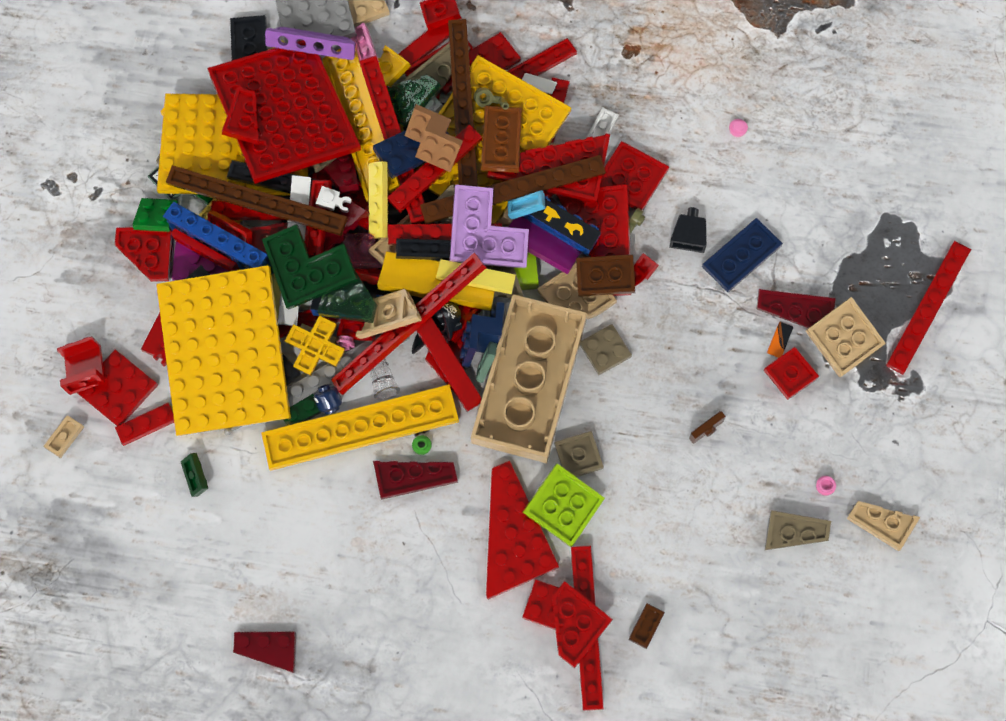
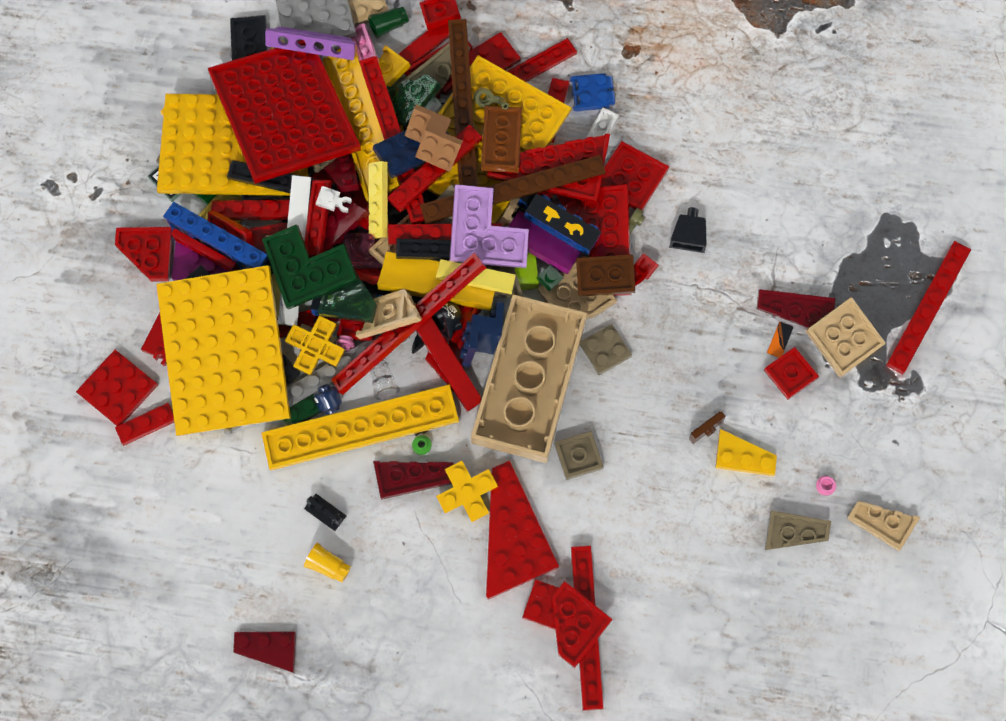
tan plate [43,415,84,458] -> none
red panel [57,336,105,395] -> none
green plate [132,198,178,232] -> none
reddish brown plate [166,165,348,236] -> none
dark green plate [180,453,208,497] -> none
red wing [222,87,259,145] -> none
sand green tile [476,342,497,383] -> none
medium azure tile [508,190,545,220] -> none
white sticker [522,73,557,94] -> none
lime plate [522,464,605,547] -> none
reddish brown plate [628,603,665,650] -> none
dark blue plate [702,218,783,293] -> none
bright pink plate [729,119,748,137] -> none
none -> yellow plant [303,542,351,583]
none -> black hinge [304,494,347,531]
none -> dark green plant [368,7,409,39]
none -> yellow plate [436,461,498,522]
none -> dark green plate [536,265,564,292]
none -> blue plate [570,73,615,112]
none -> yellow wing [715,429,777,476]

